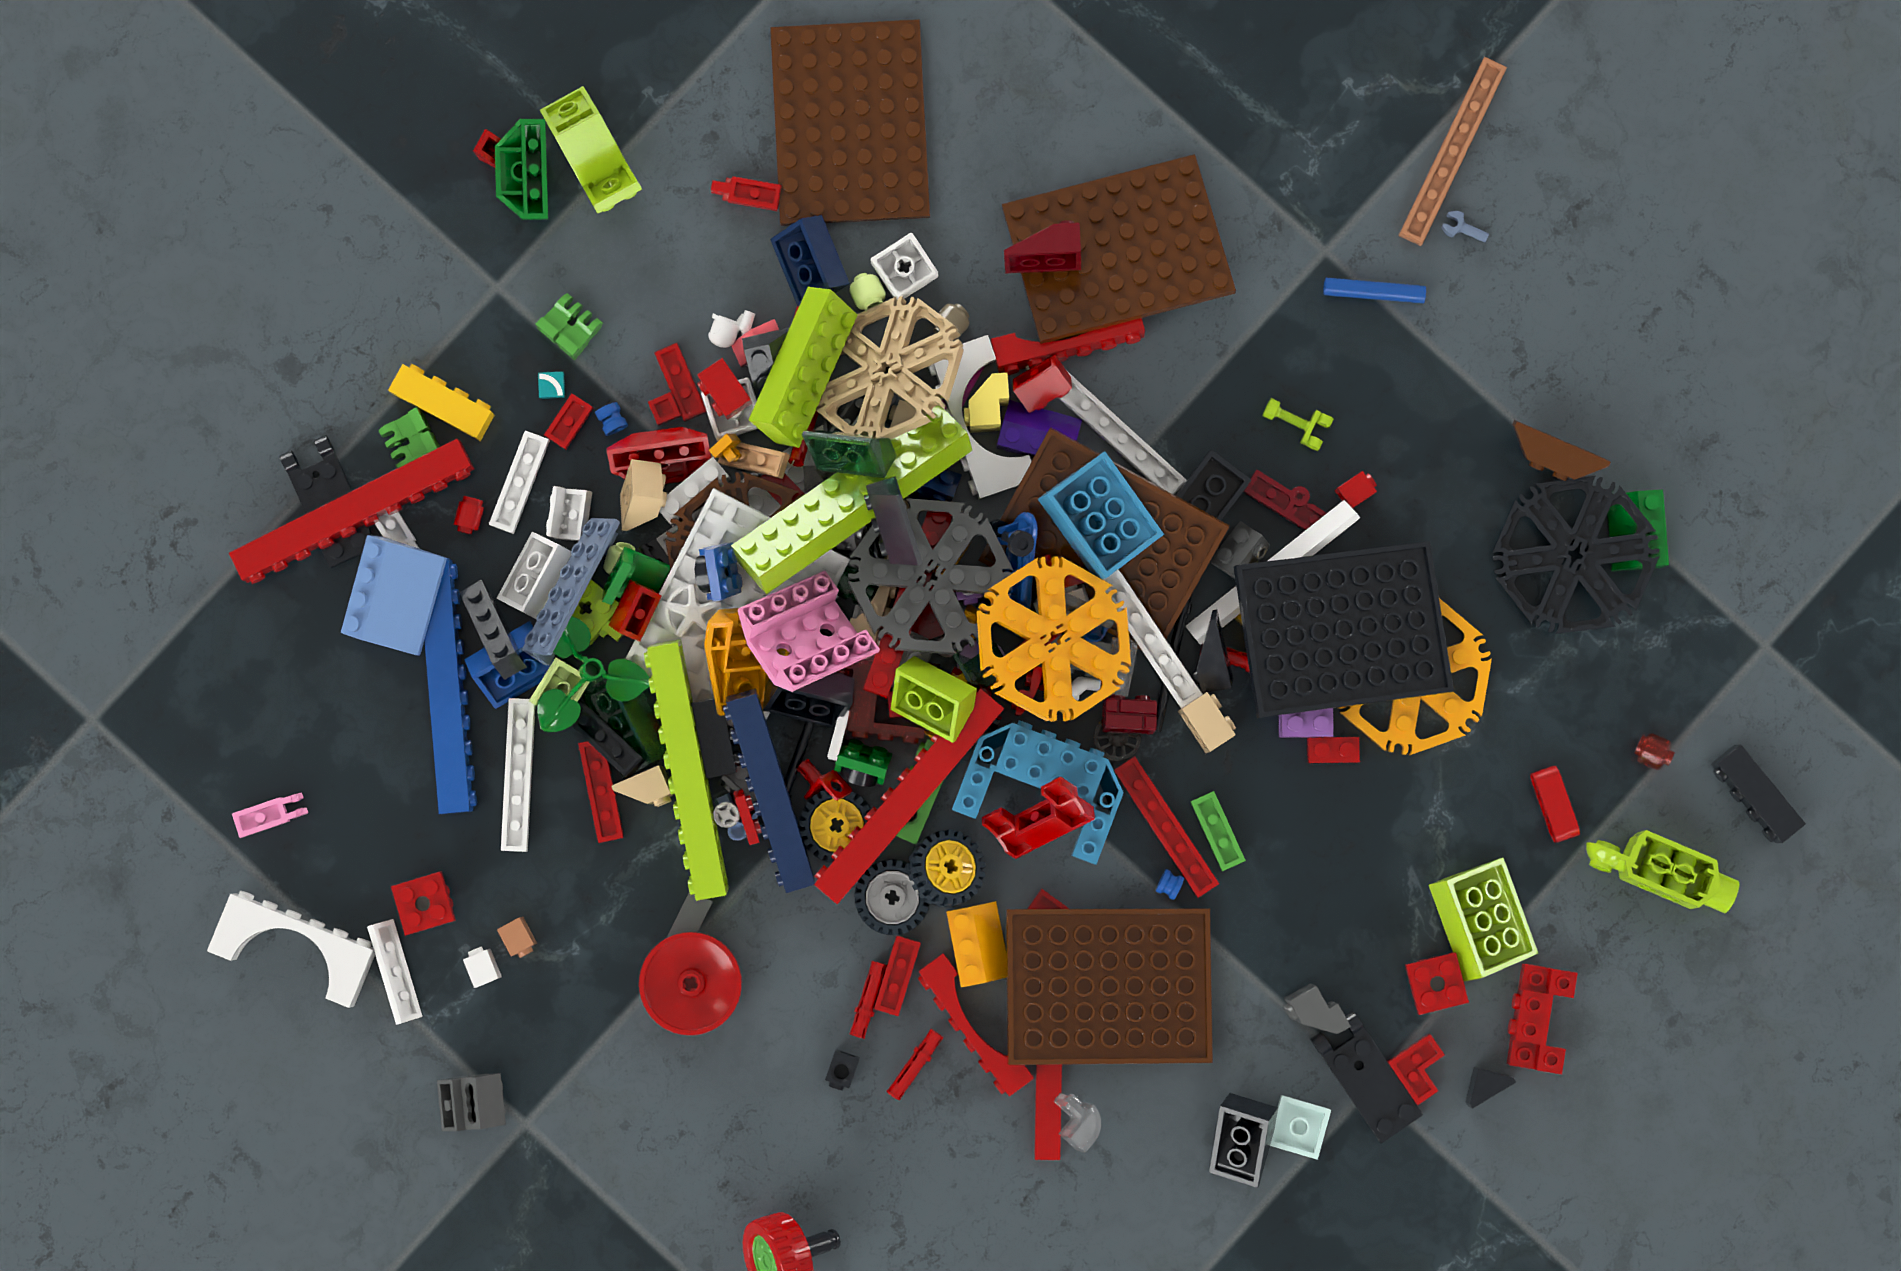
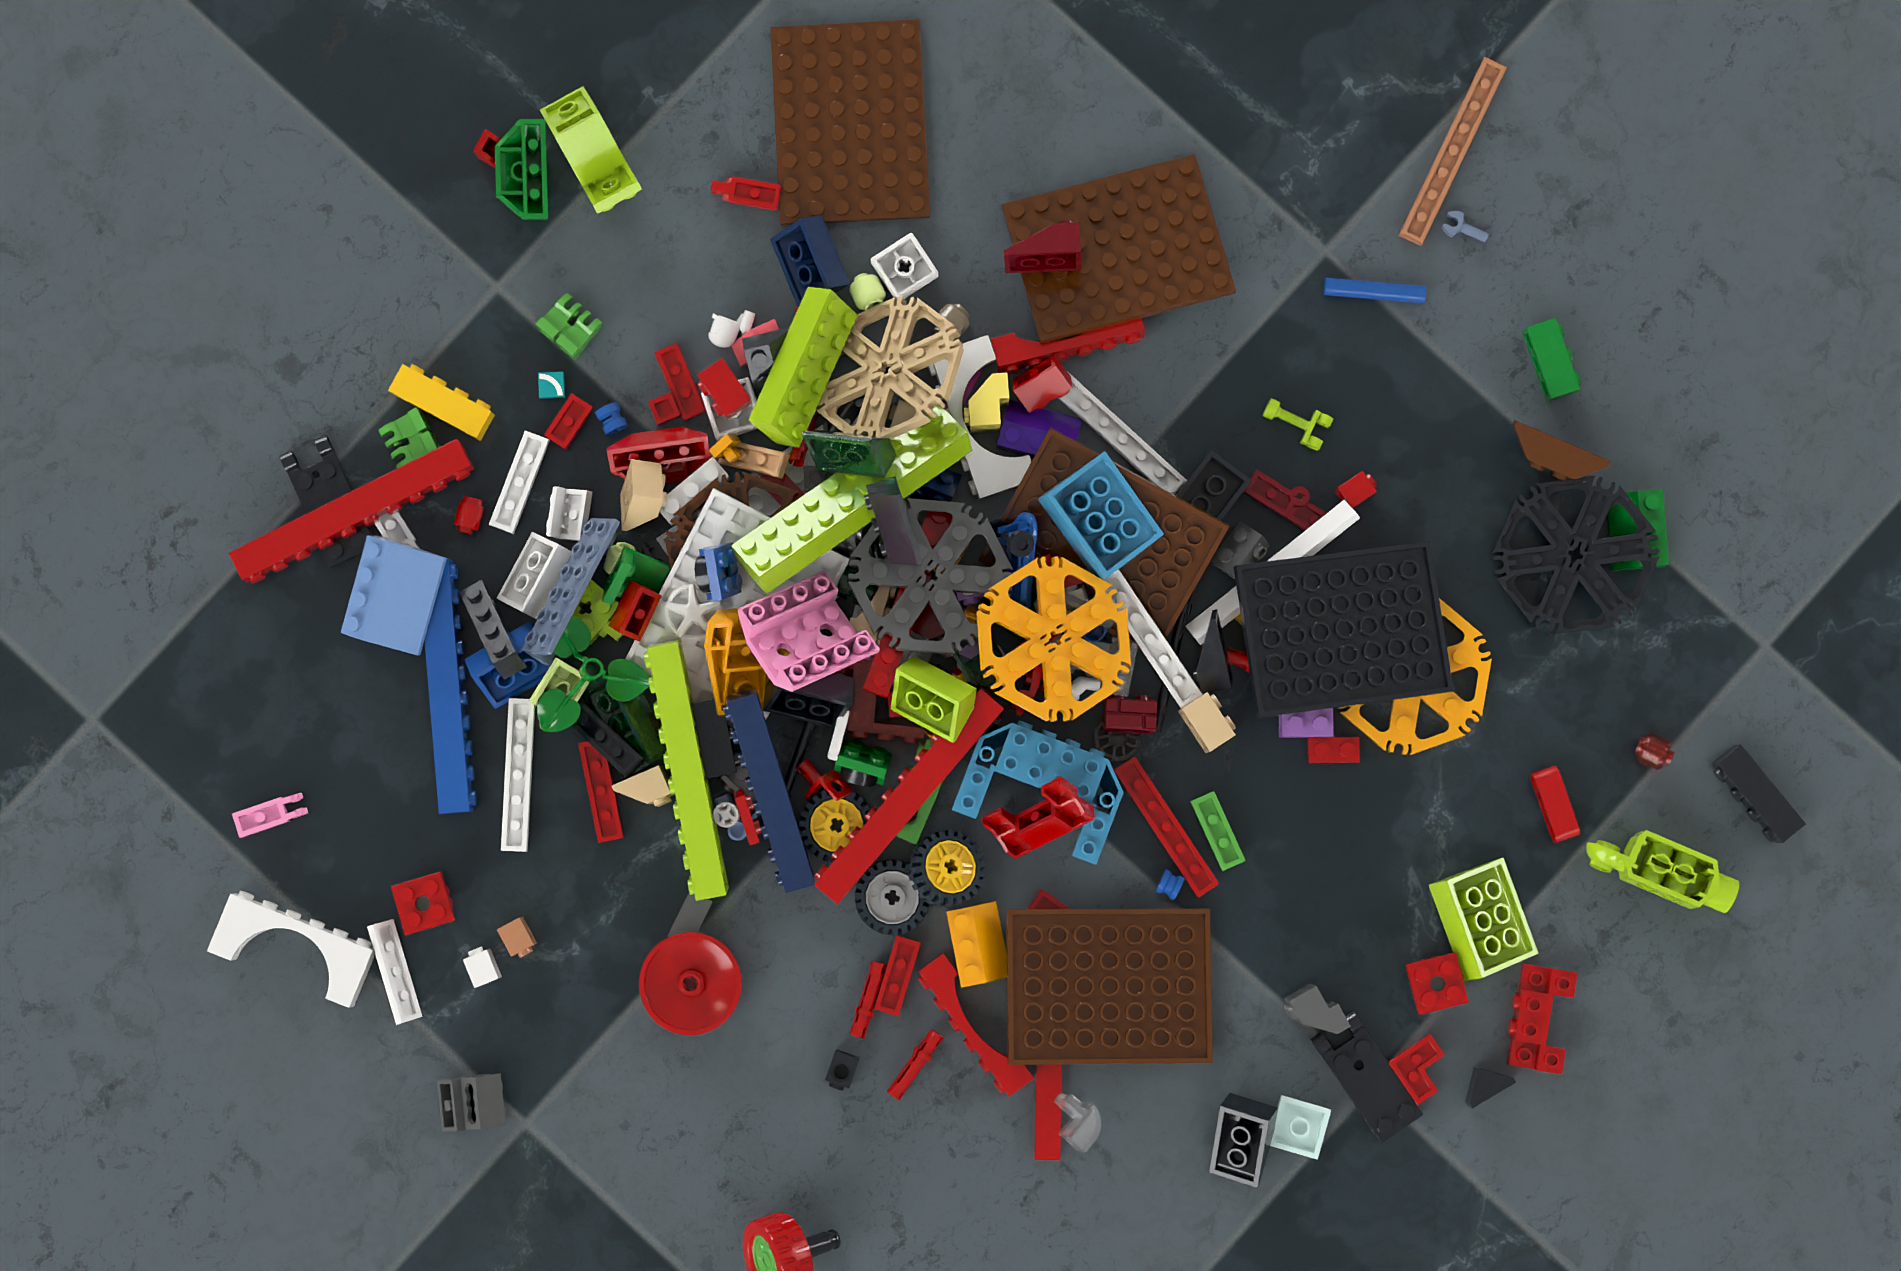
none -> green brick [1522,318,1581,402]

